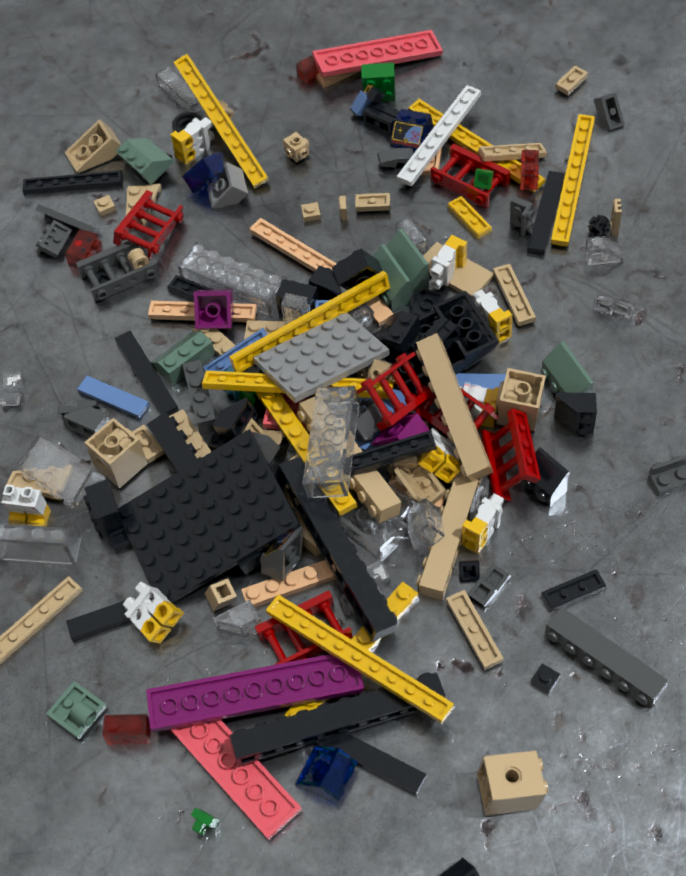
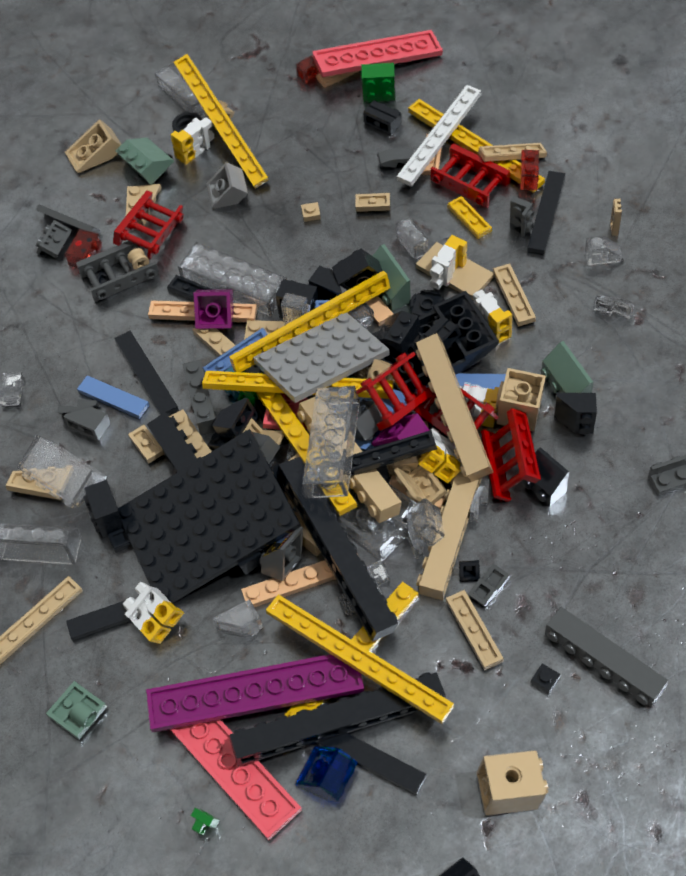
white hips [1,484,51,528] -> none
black tile [22,170,123,195] -> none
tan brick [84,418,148,488] -> none
tan plate [93,195,116,216] -> none
clear red brick [102,714,151,745] -> none
sand green slope [150,331,215,386] -> none
clear blue slope [182,152,224,193] -> none
tan brick [205,579,237,612] -> none
light nougat plate [249,218,337,272] -> none
red fence [255,590,353,665] -> none
tan brick [283,132,310,162] -> none
tan tile [339,196,348,220] -> none
piece [350,85,385,118] -> none
sand green slope [386,228,429,295] -> none
slope [390,109,434,151] -> none
hips [461,493,504,554] -> none
green tile [474,168,494,190] -> none
black tile [541,569,606,612] -> none
yellow plate [551,114,595,247] -> none
tan plate [555,66,588,95] -> none
black gear [588,215,611,237] -> none
dark grey slope [593,93,625,130] -> none

